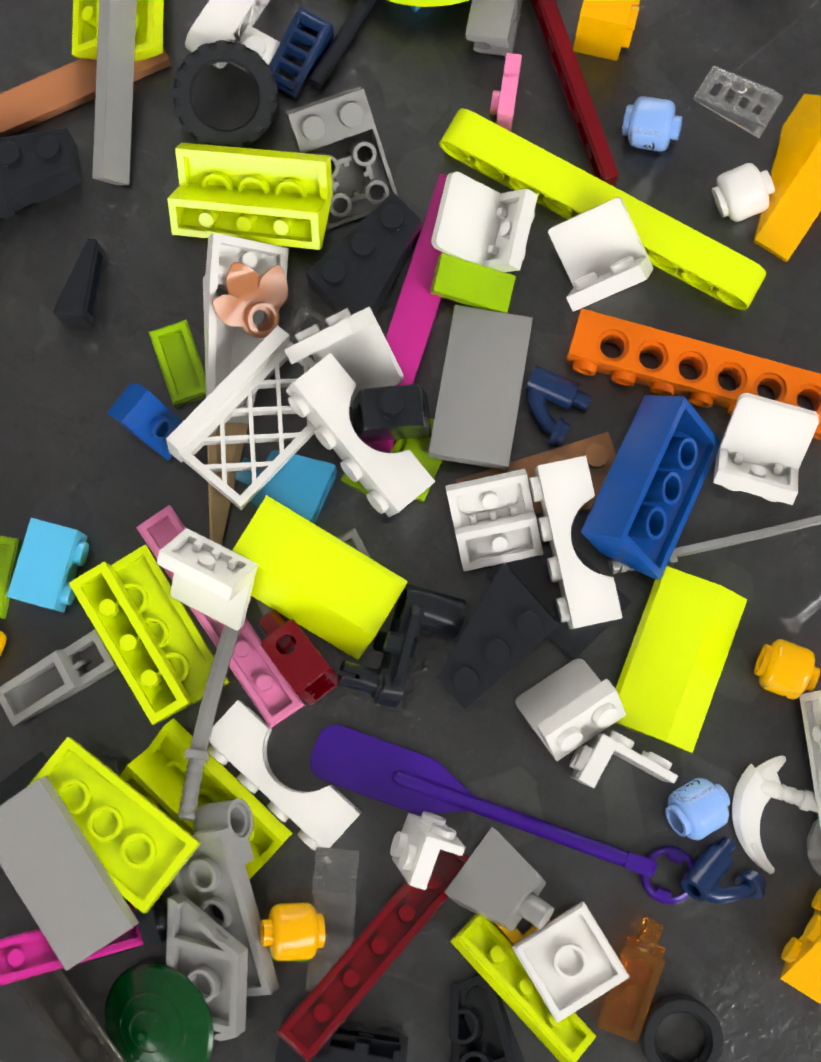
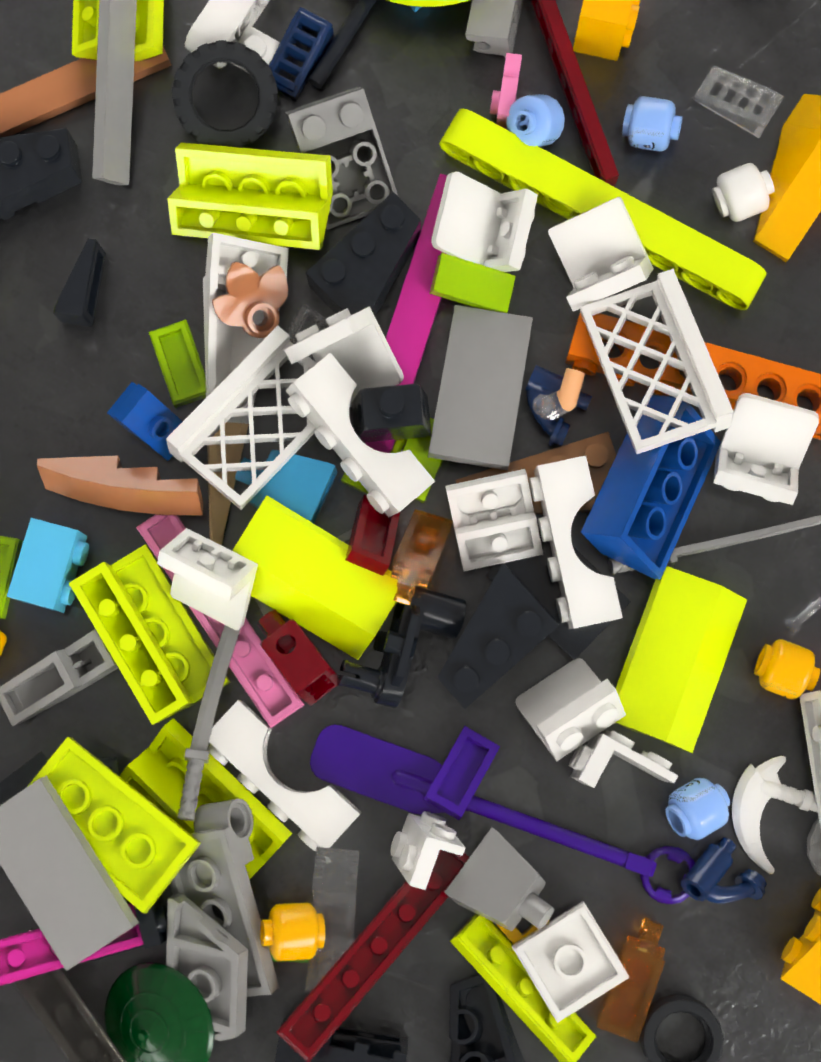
none -> nougat slope [37,455,203,516]
none -> dark red tile [345,494,401,576]
none -> clear orange hinge [391,509,453,605]
none -> dark purple tile [423,726,500,820]
none -> light blue head [506,94,565,147]
none -> arm [533,368,585,420]
none -> white fence [580,269,734,455]

